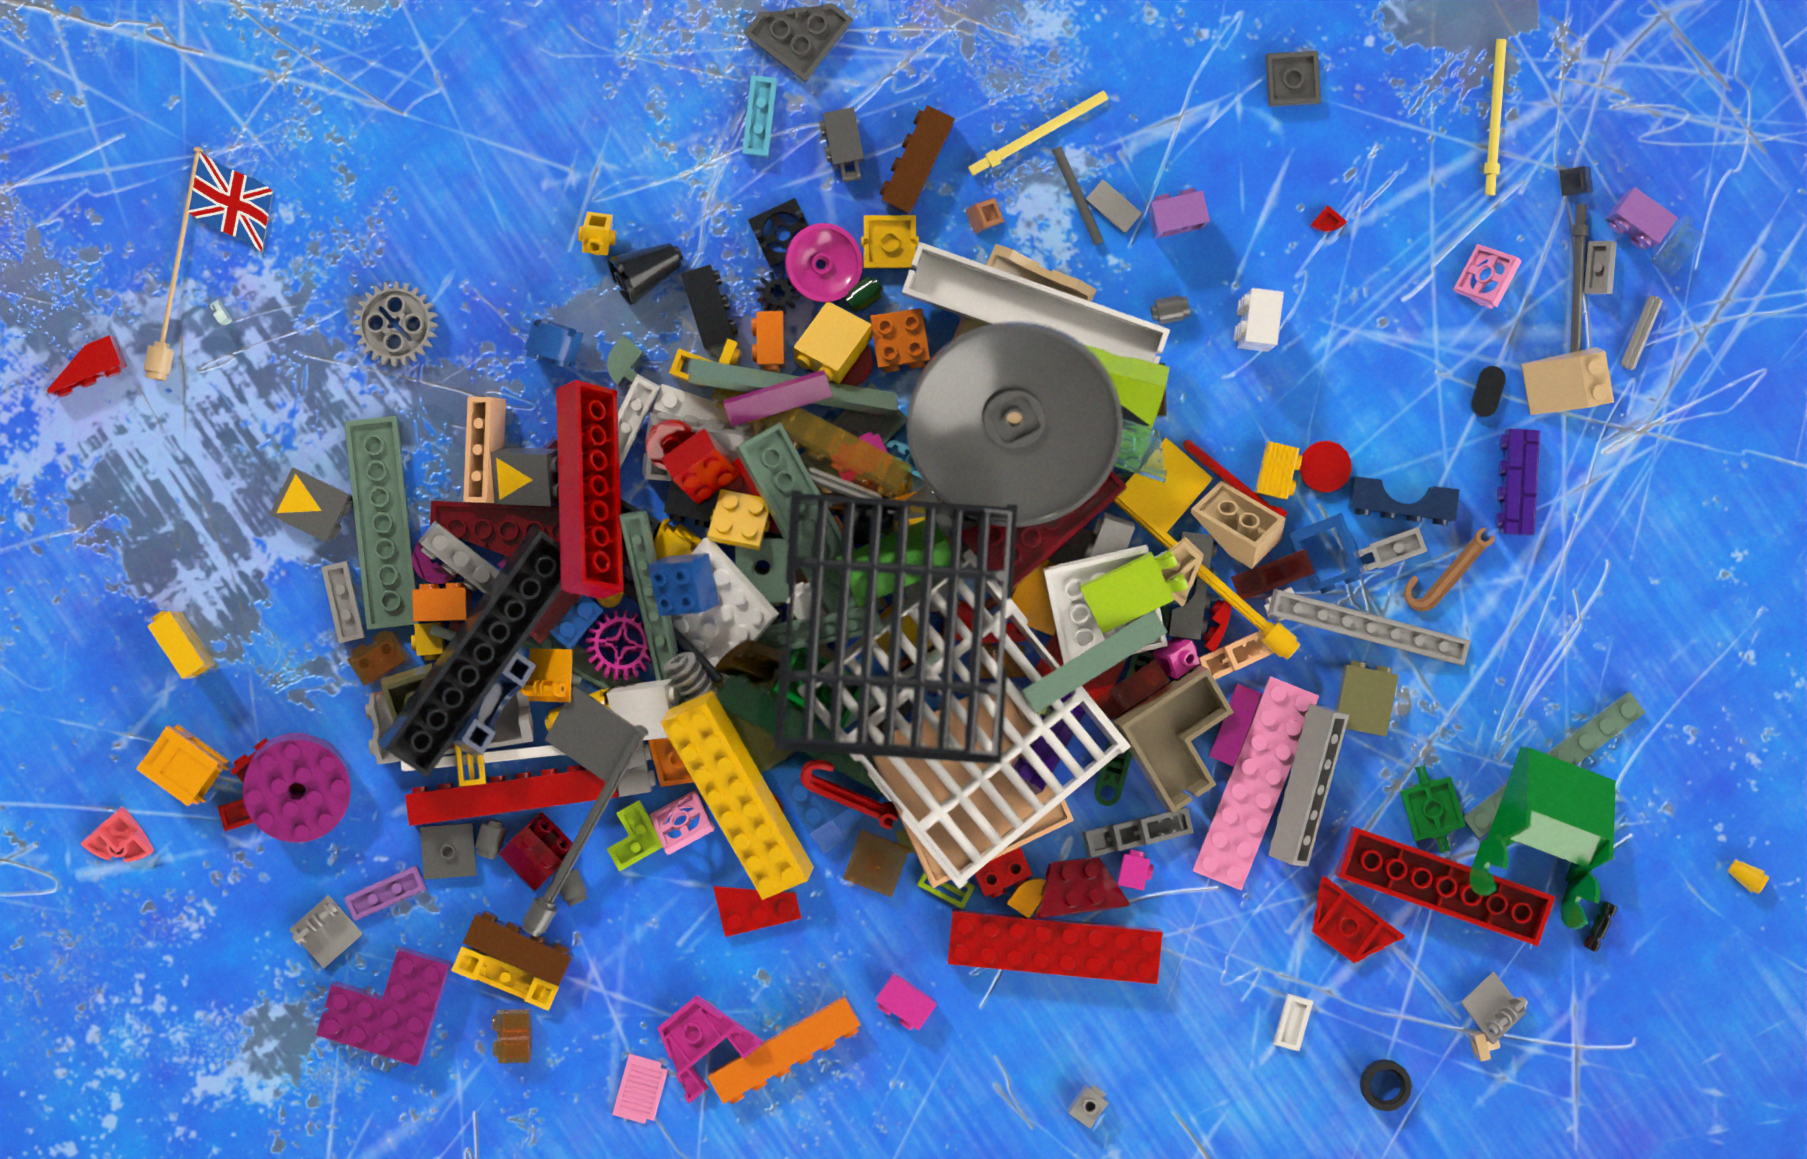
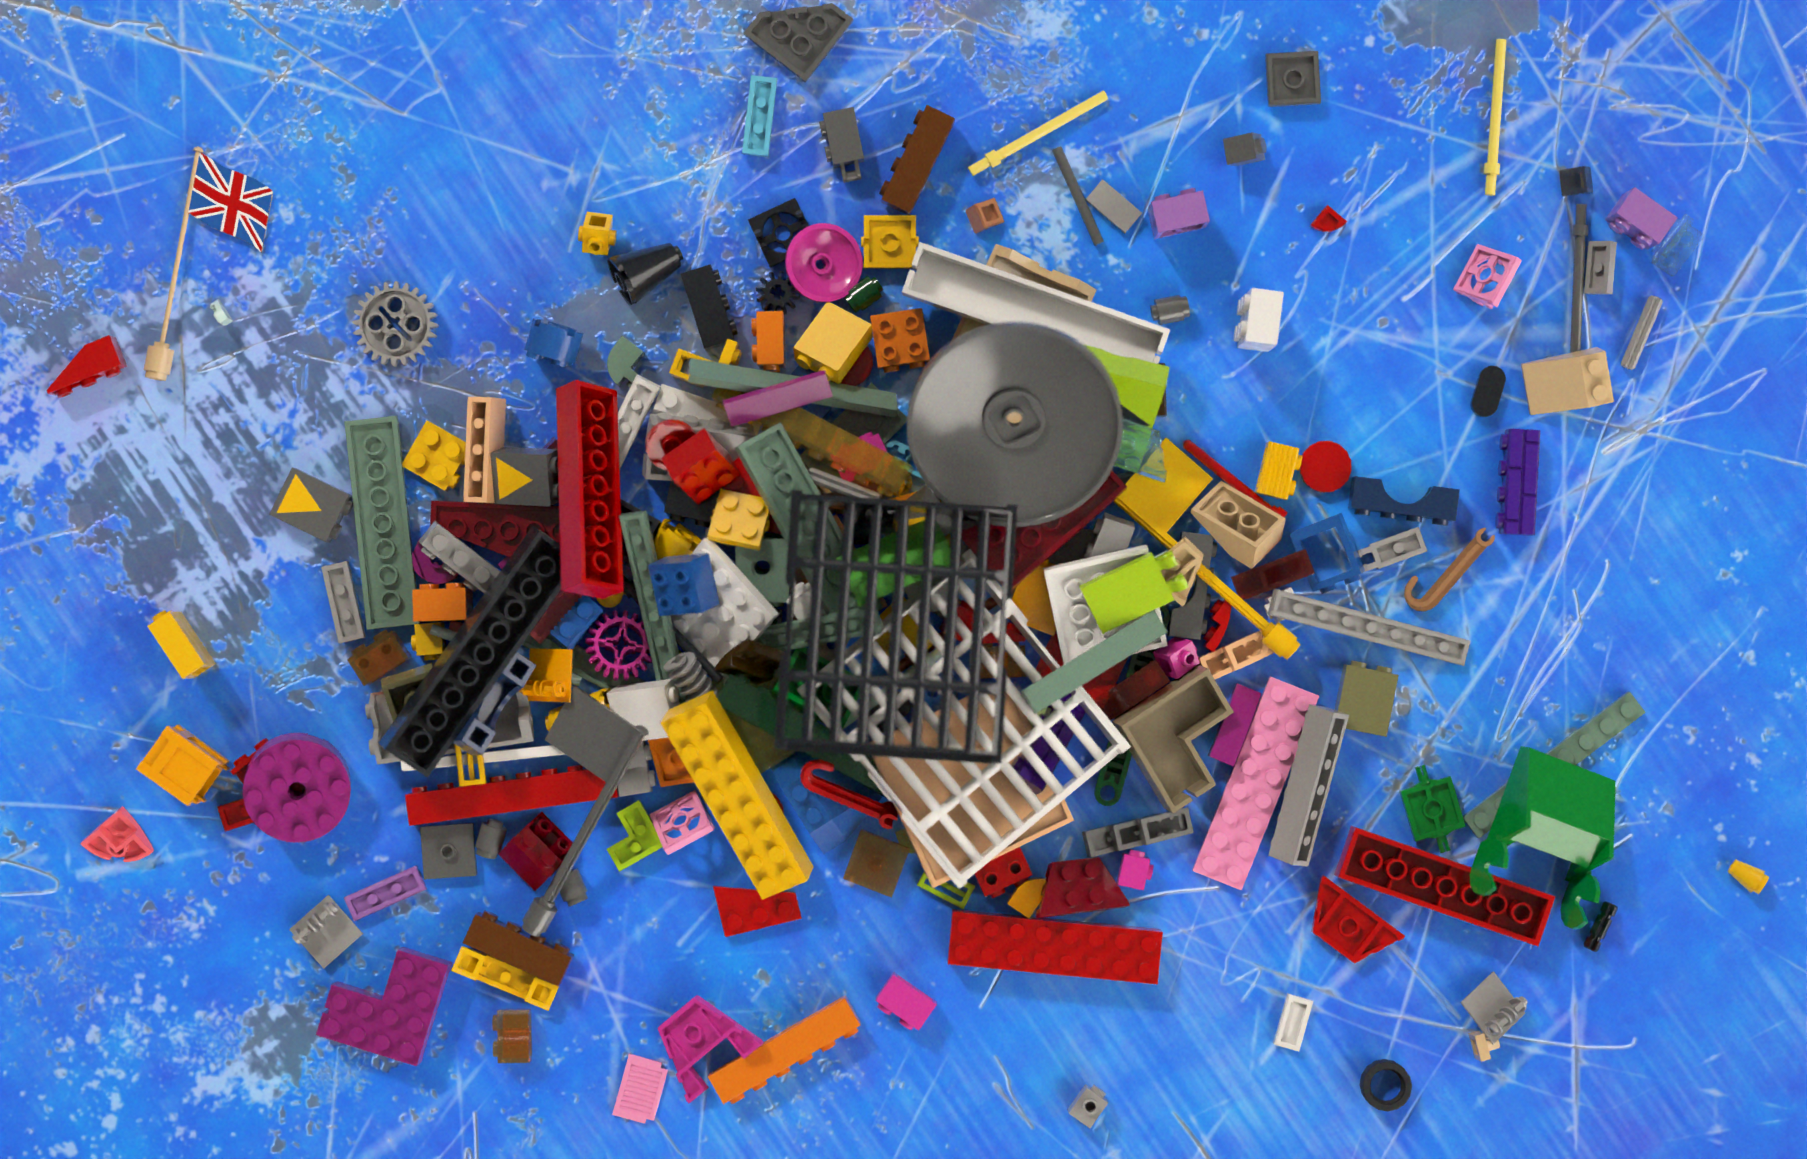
none -> yellow plate [402,420,466,492]
none -> dark grey brick [1223,132,1267,166]

